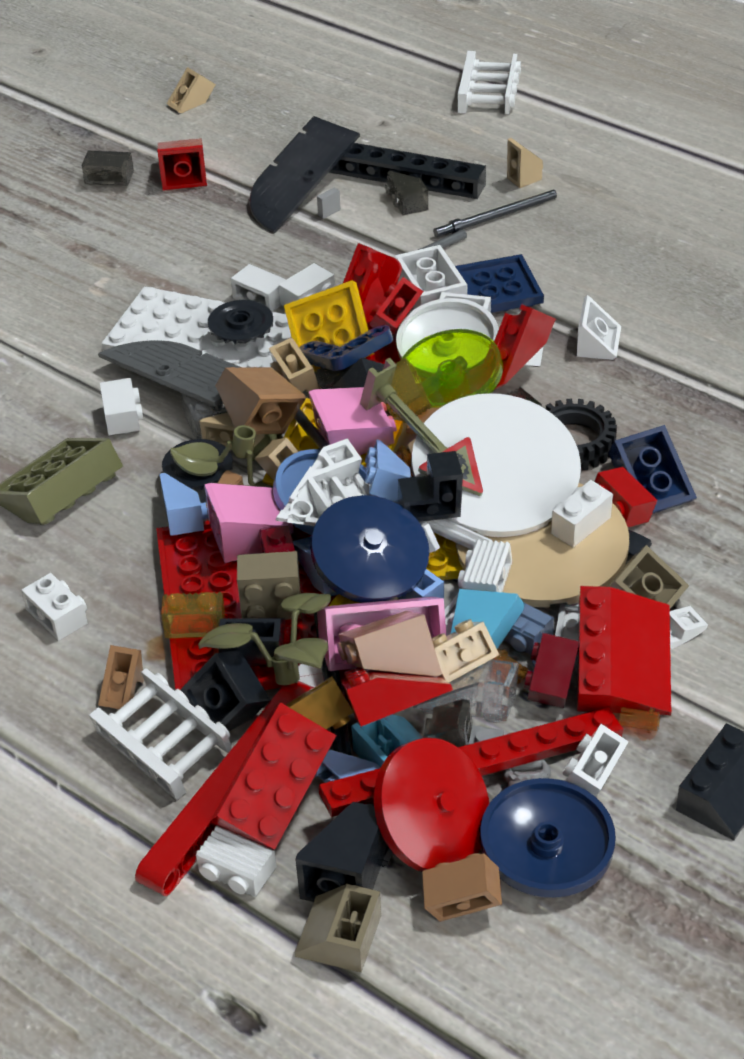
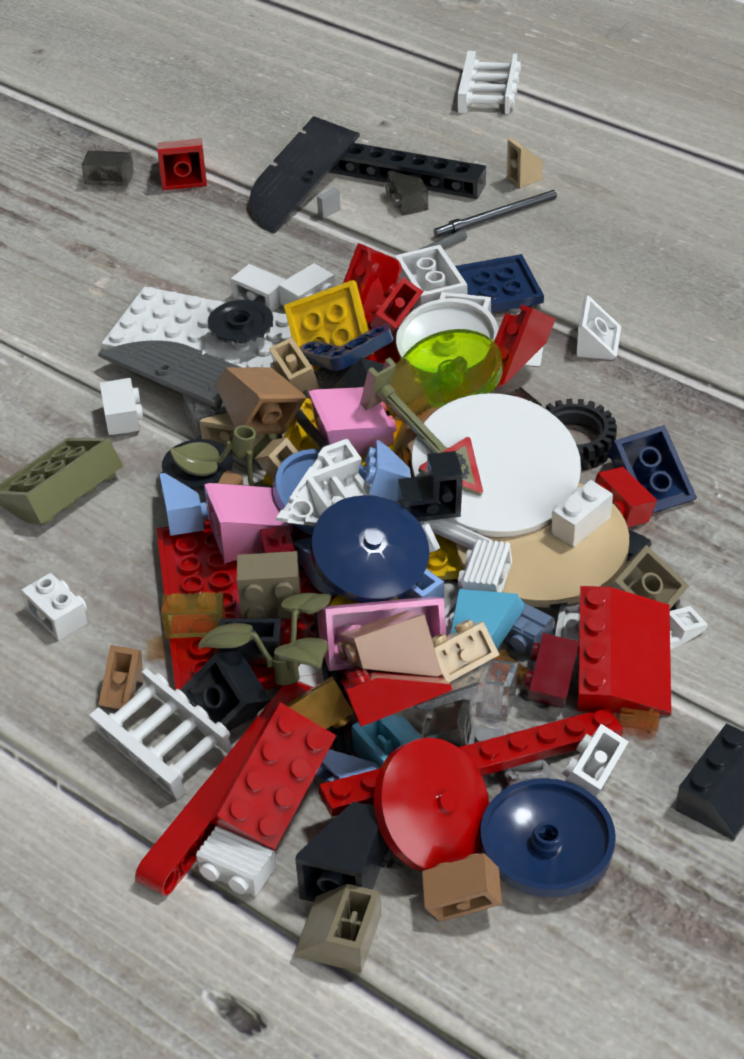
tan slope [166,67,216,113] -> none

